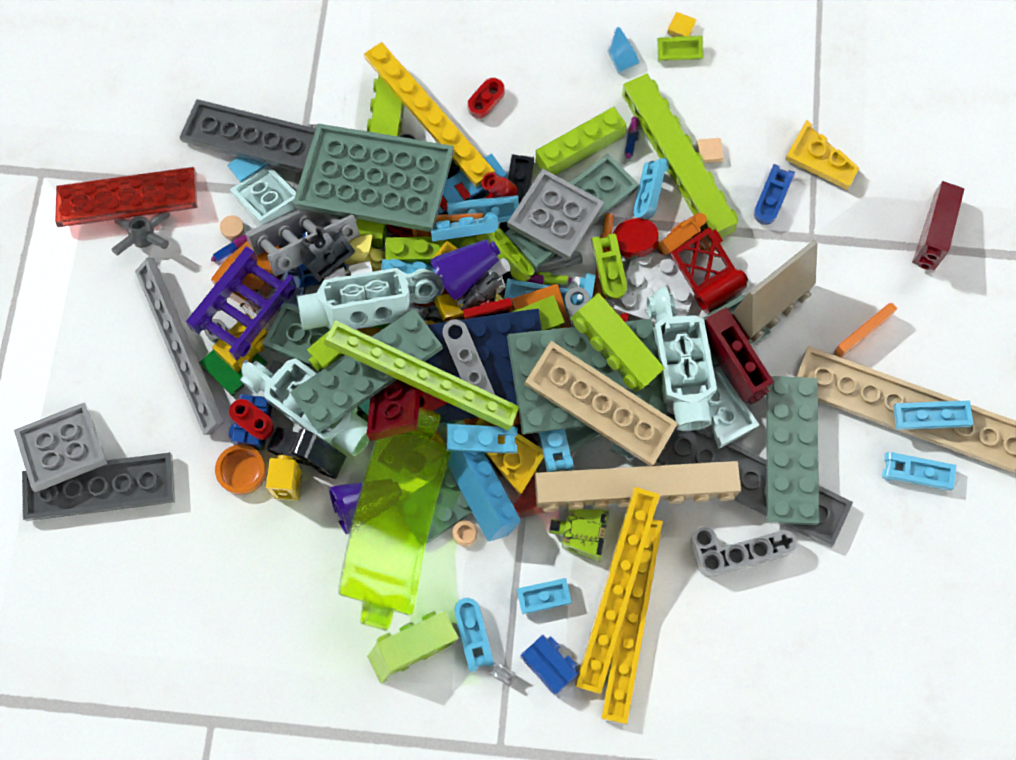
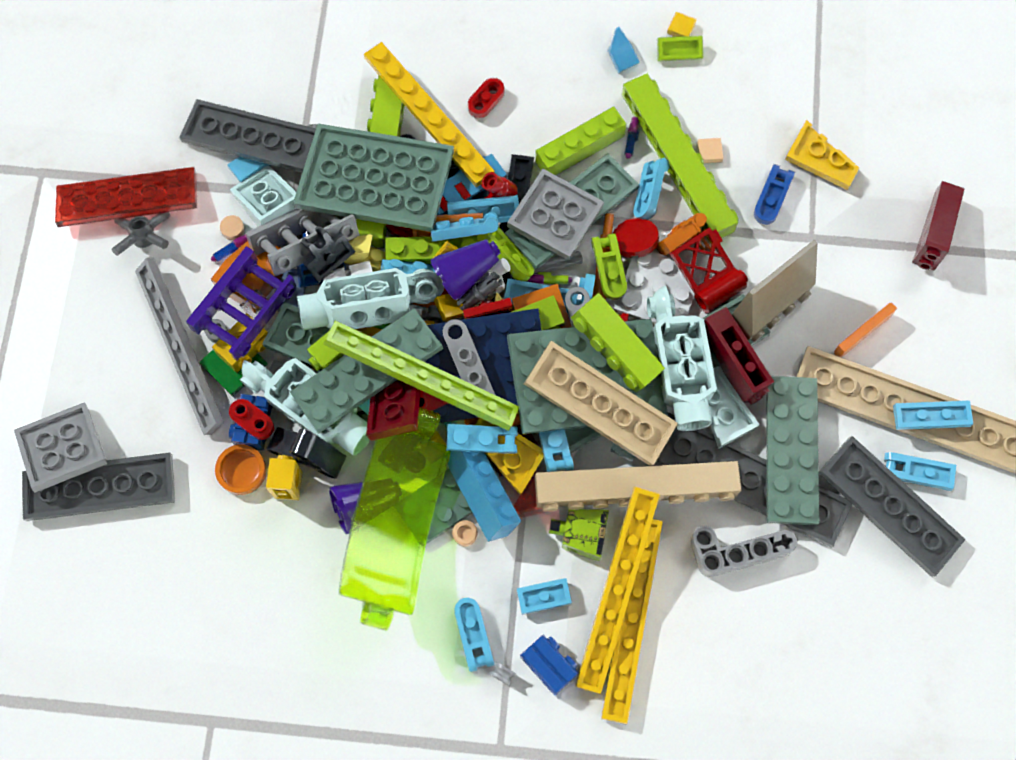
lime wedge [367,611,458,684] -> none
none -> dark grey plate [818,436,966,577]

